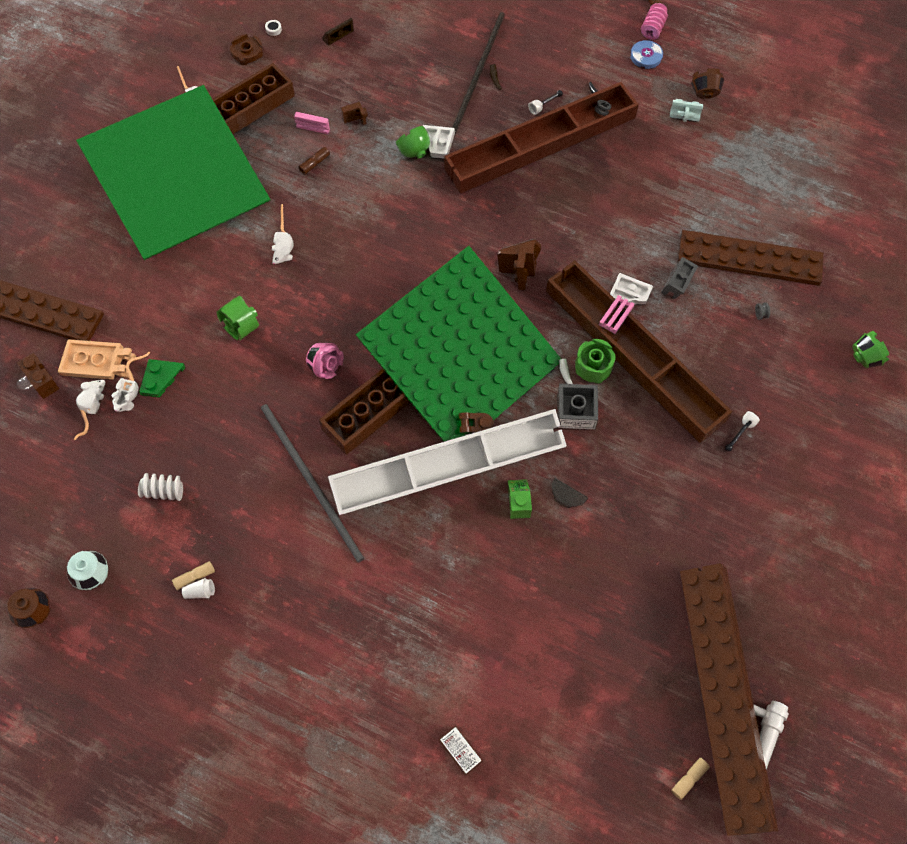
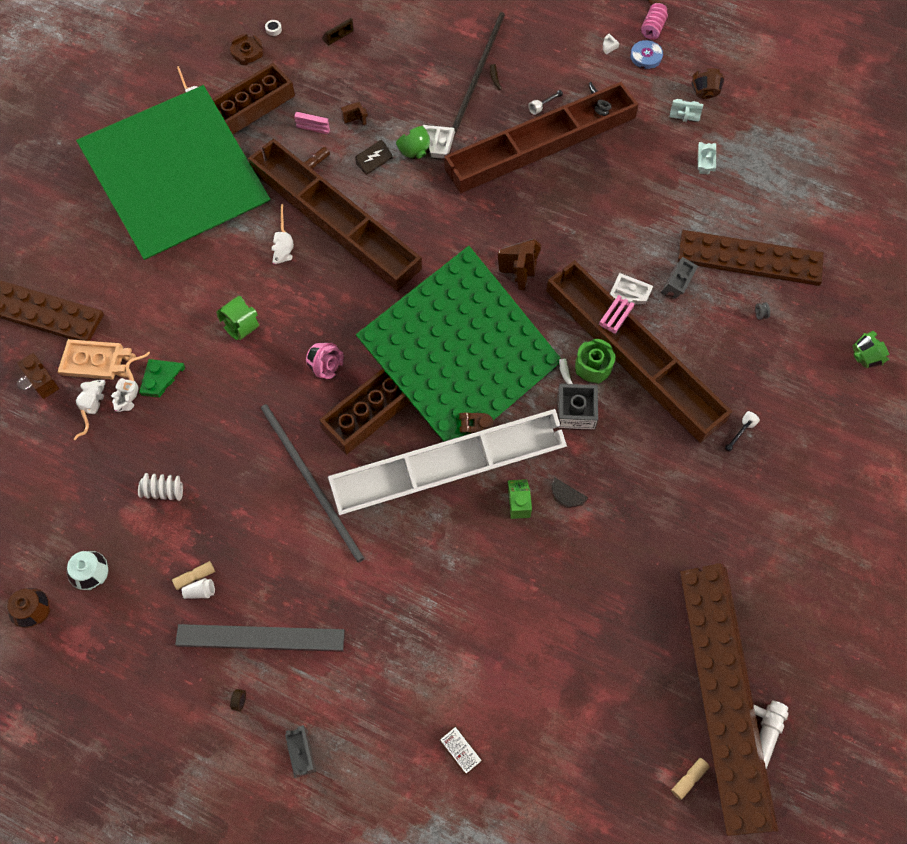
none -> dark grey tile [175,624,345,652]
none -> dark brown tile [230,689,246,712]
none -> reddish brown piece [248,138,422,291]
none -> dark grey hinge [285,725,316,778]
none -> dark brown slope [355,139,393,175]
none -> white tile [603,34,619,54]
none -> light aqua hips [698,142,716,174]

